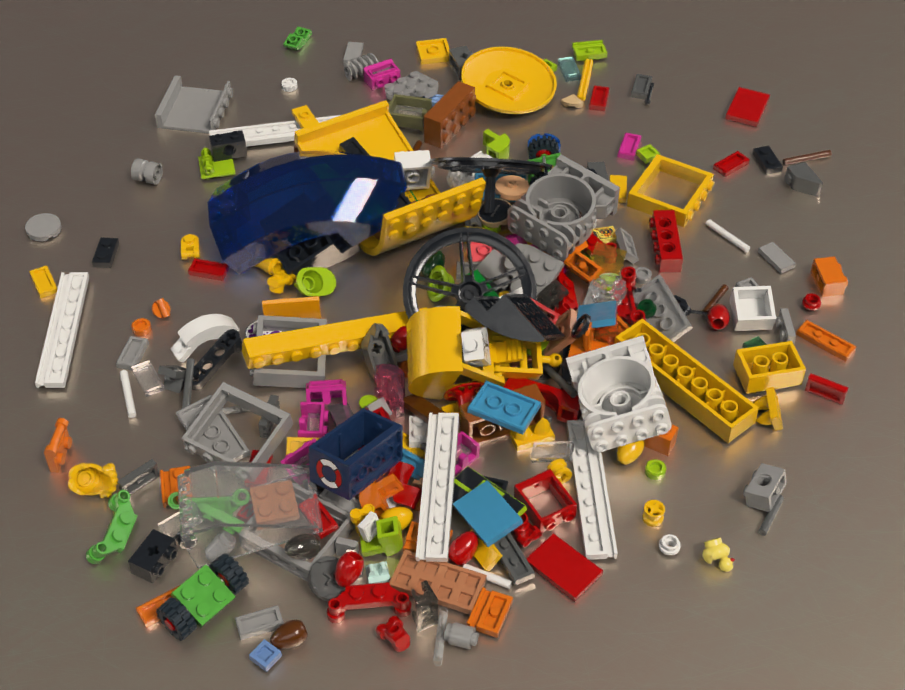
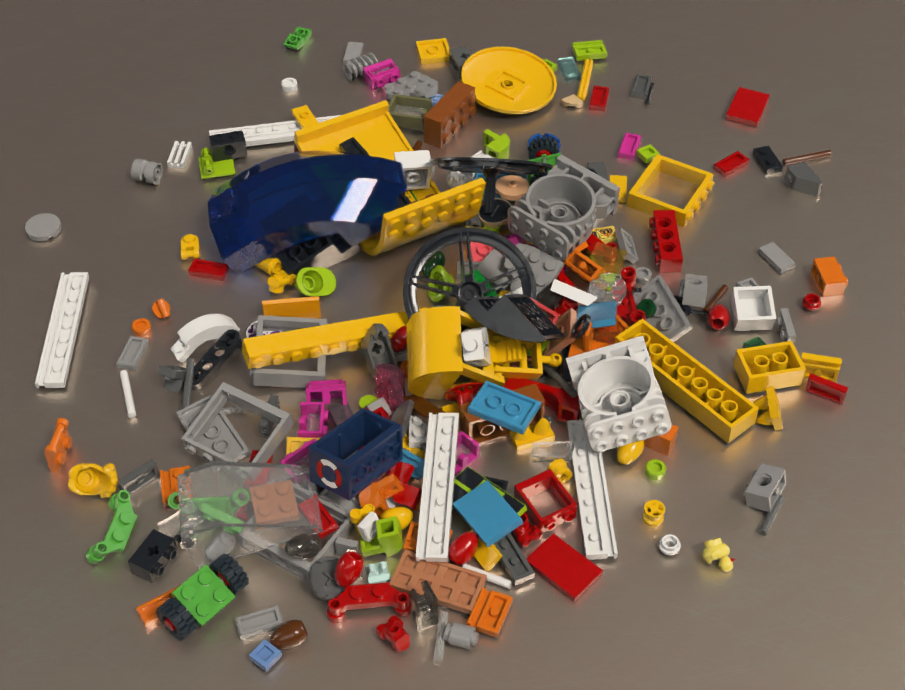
yellow tile [29,265,57,298] -> none
black plate [92,237,119,268] -> none
clear tile [131,360,165,397] -> none
light grey panel [155,75,233,134] -> none
white bar [705,219,750,253] -> none
orange tile [796,320,857,362] -> none
none -> white tile [167,141,192,169]
none -> flat silver tile [391,399,415,437]
none -> white sticker [550,279,597,306]
none -> light grey brick [679,273,708,307]
none -> yellow plate [801,352,842,383]

